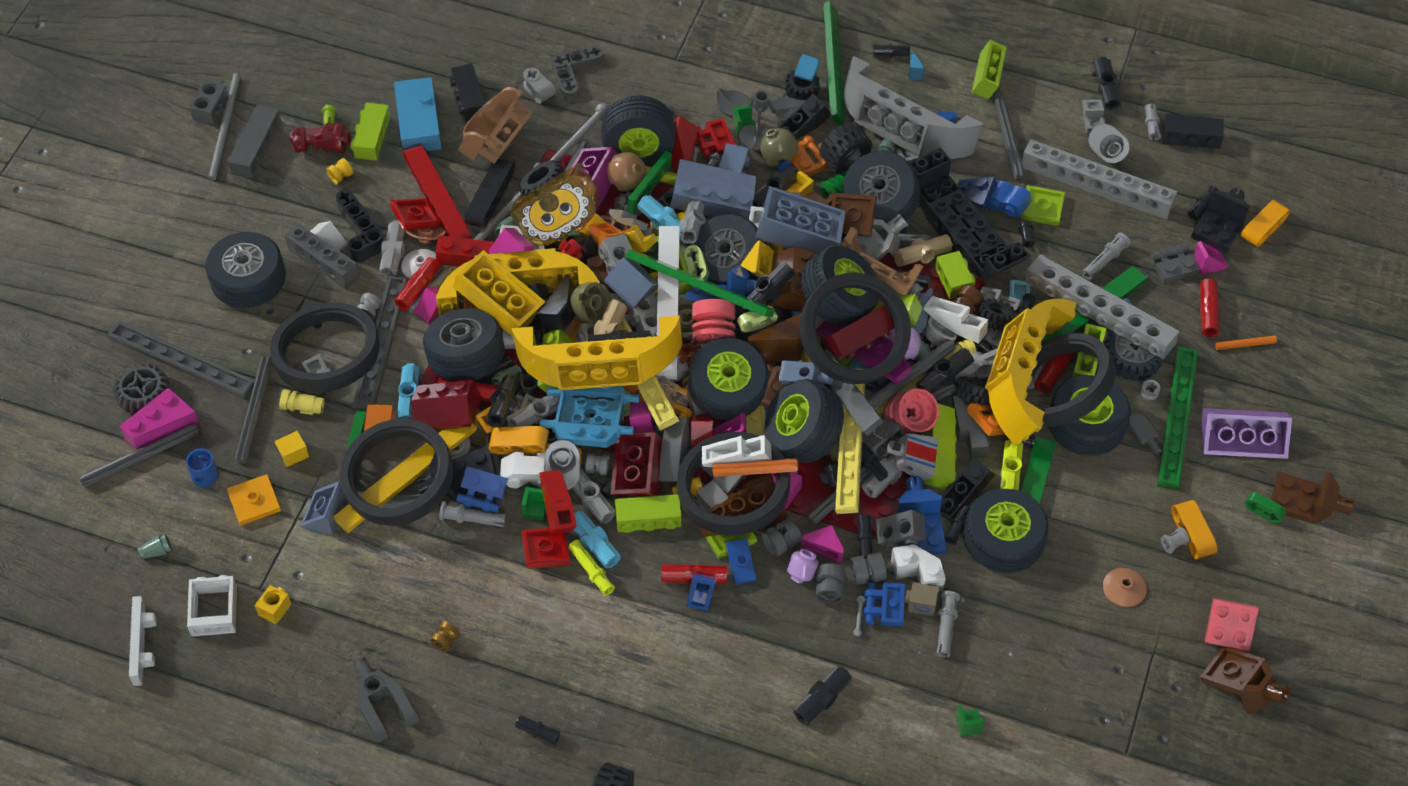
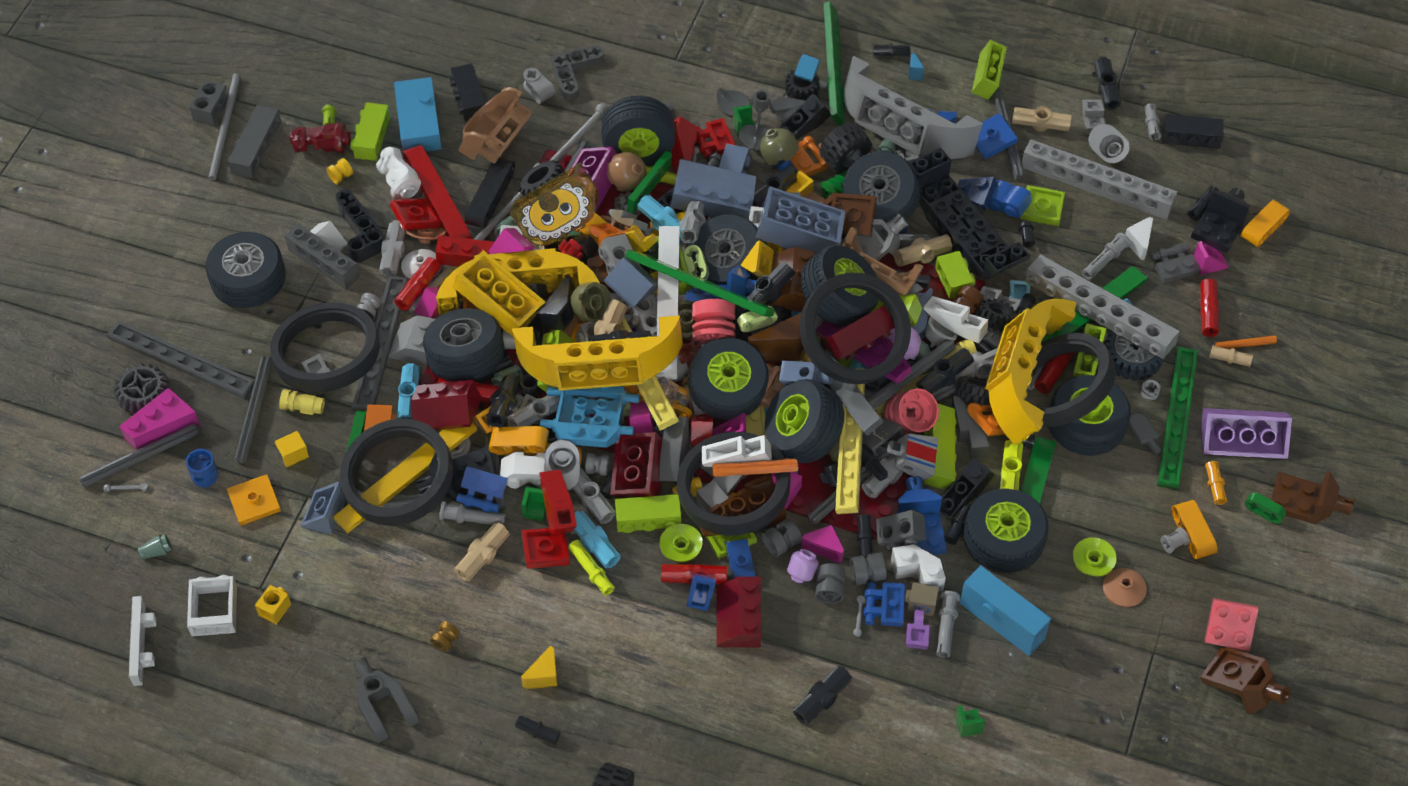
none -> light grey hinge [103,483,148,492]
none -> white animal [376,147,421,200]
none -> light grey slope [388,315,435,366]
none -> tan piece [454,523,509,581]
none -> yellow slope [521,645,557,689]
none -> lime dish [659,524,703,563]
none -> dark red slope [716,576,761,648]
none -> medium lavender plate [905,610,930,649]
none -> dark azure brick [960,565,1051,656]
none -> blue plate [976,113,1018,160]
none -> tan piece [1012,106,1072,132]
none -> lime dish [1073,537,1117,577]
none -> white slope [1125,217,1153,260]
none -> light orange pin [1205,461,1228,505]
none -> tan pin [1209,345,1253,367]

